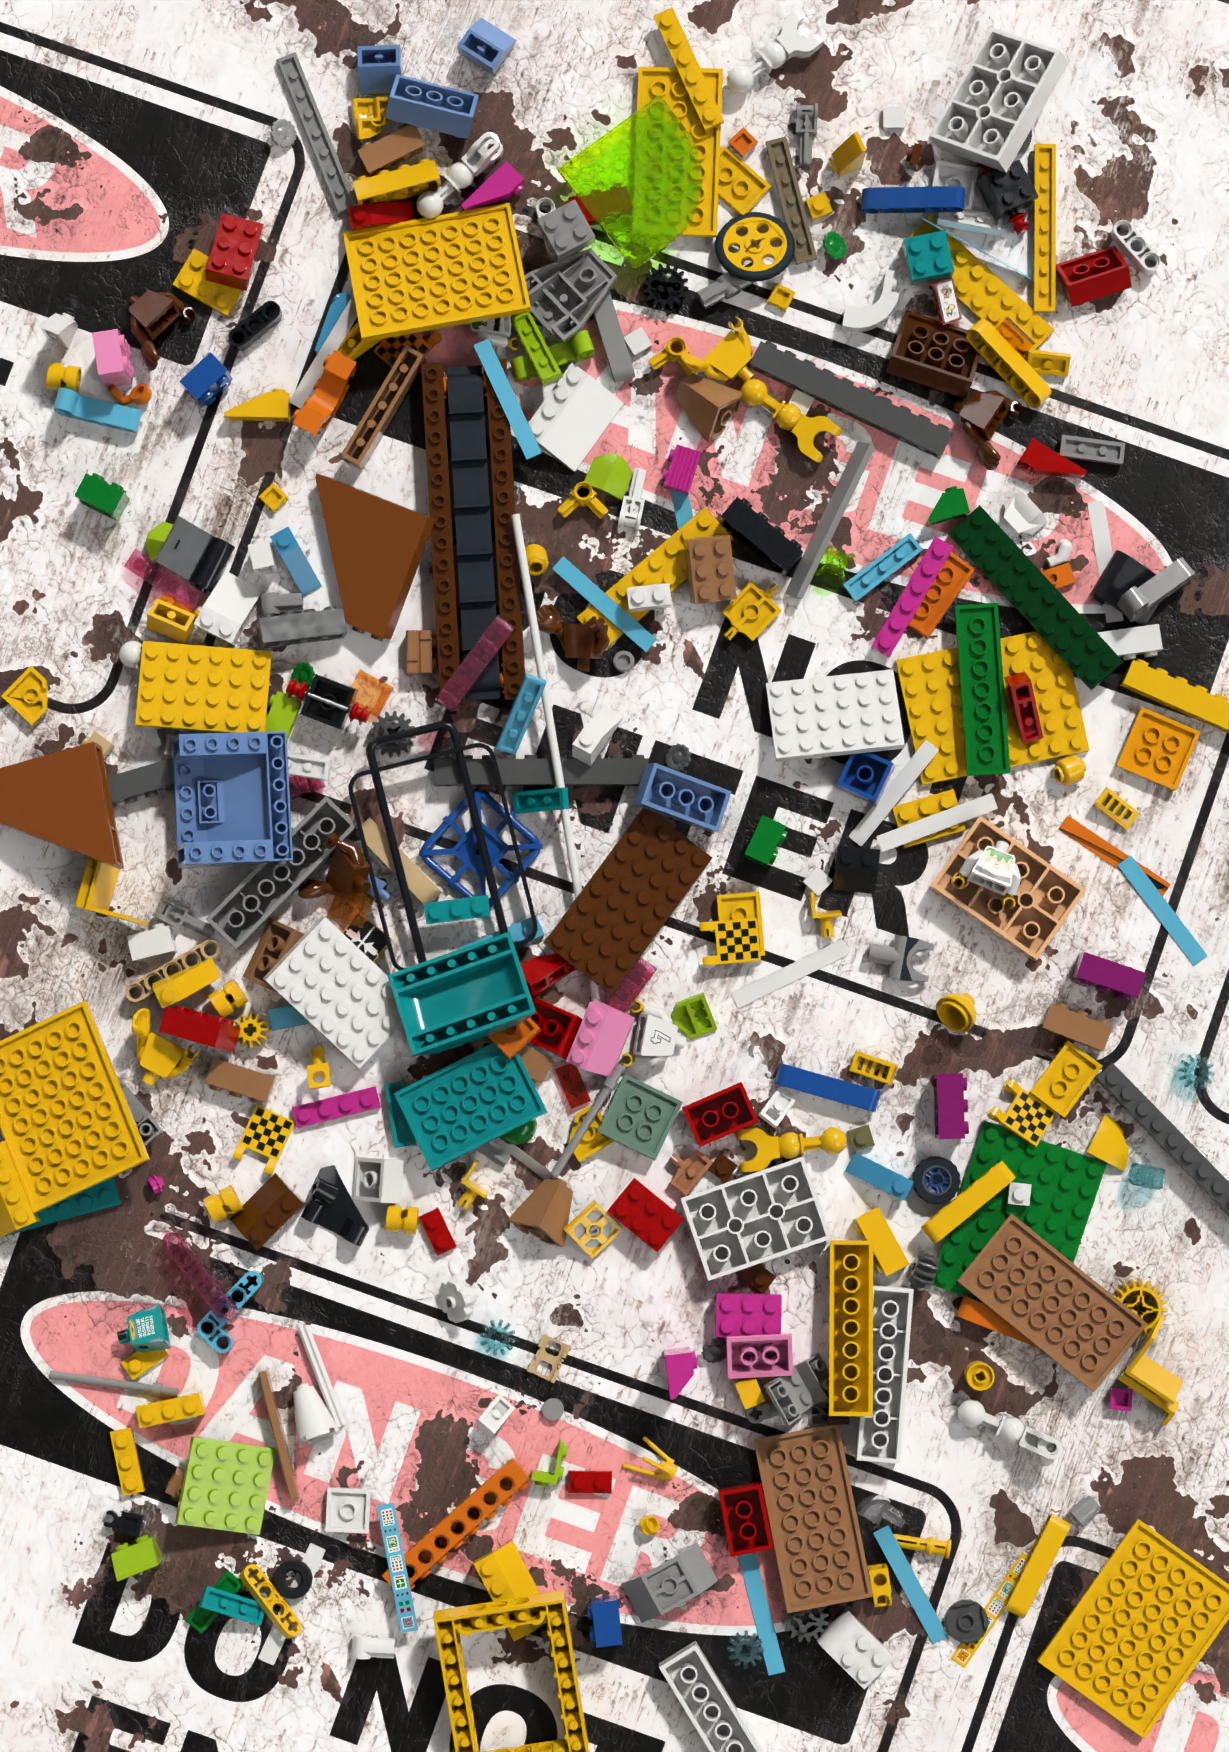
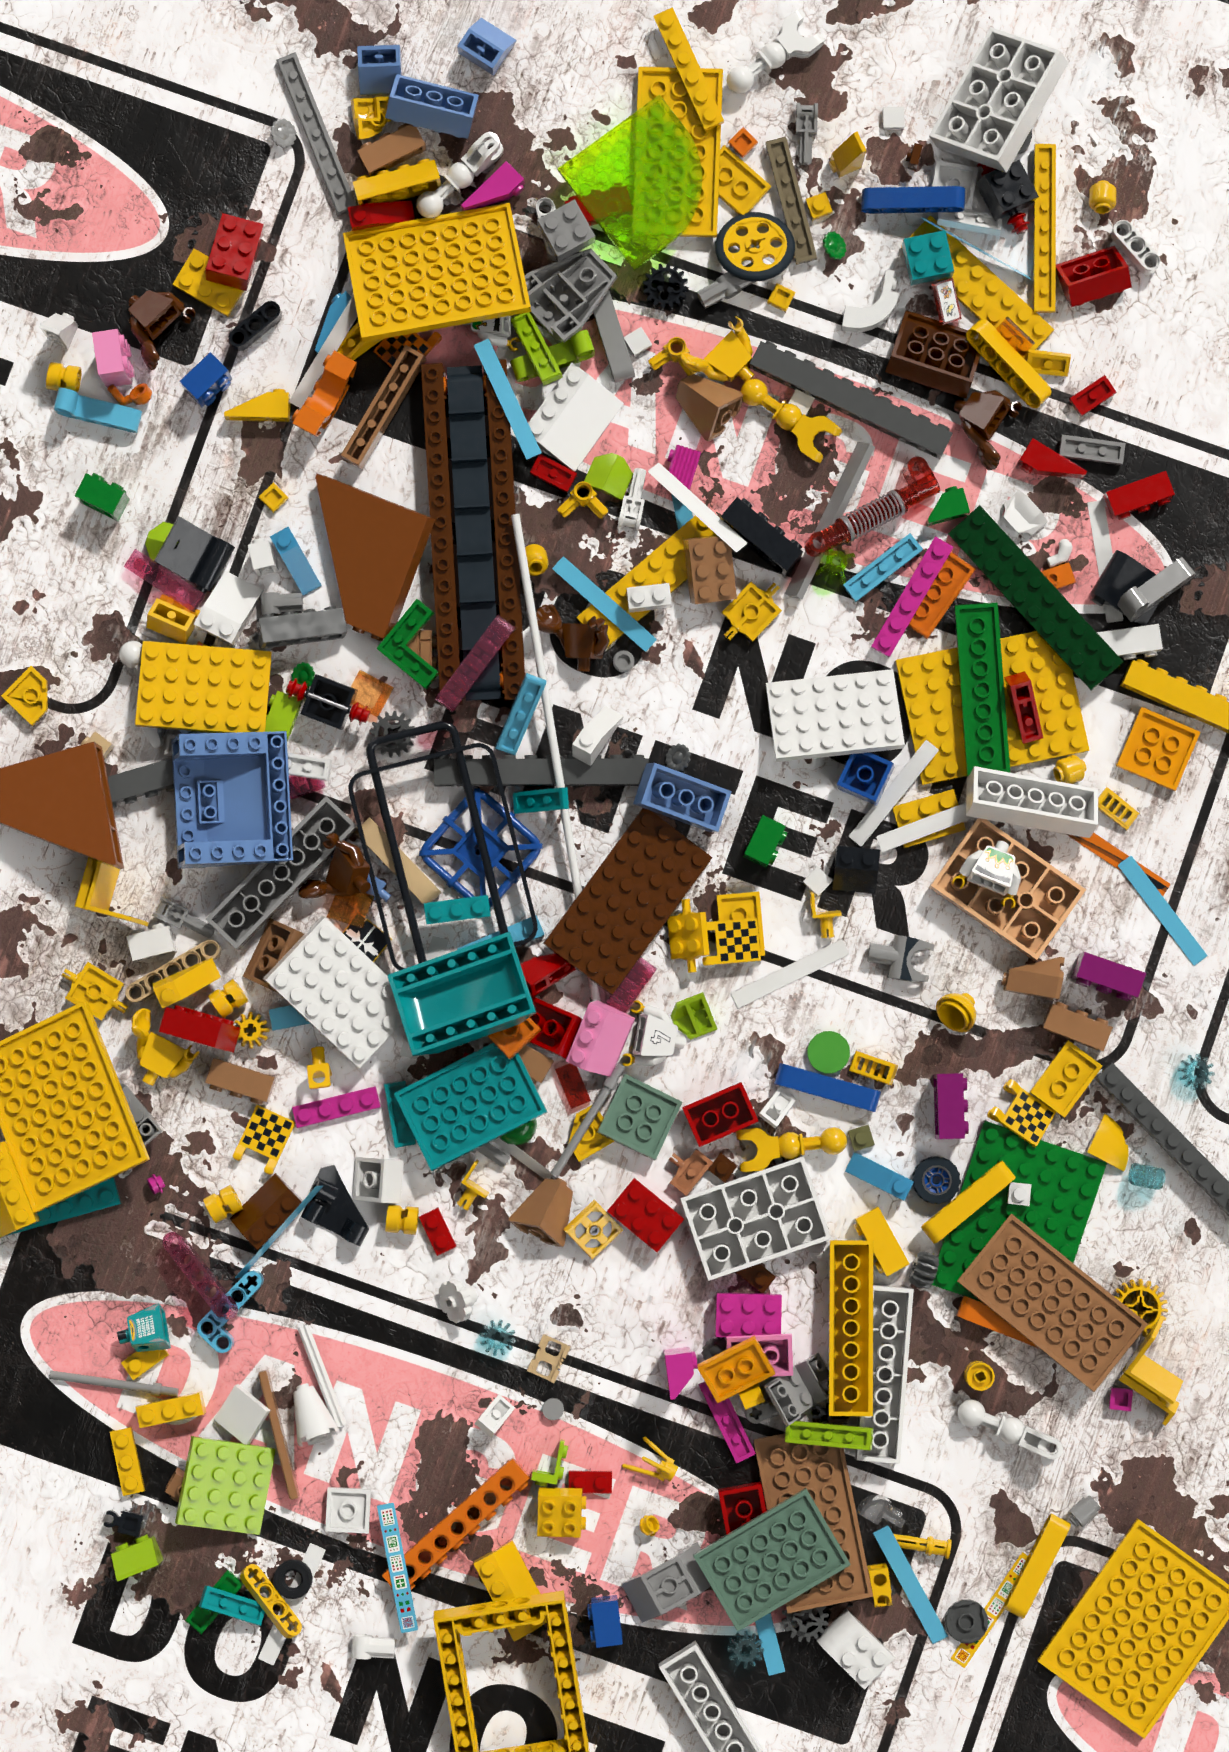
none -> yellow plate [61,962,129,1021]
none -> white tile [214,1384,271,1445]
none -> medium azure sticker [235,1186,323,1278]
none -> green plate [376,599,440,690]
none -> red plate [530,454,577,493]
none -> yellow brick [537,1487,586,1538]
none -> white sticker [648,463,747,552]
none -> yellow plate [667,899,710,973]
none -> sand green plate [693,1488,851,1632]
none -> light orange plate [697,1335,775,1403]
none -> dark pink plate [698,1381,756,1463]
none -> lime plate [785,1421,873,1450]
none -> clear red piece [804,456,940,557]
none -> bright green tile [807,1031,850,1073]
none -> white brick [966,766,1098,838]
none -> medium nougat slope [1001,957,1065,1000]
none -> red plate [1069,375,1117,417]
none -> yellow head [1089,180,1116,214]
none -> red brick [1103,471,1175,520]

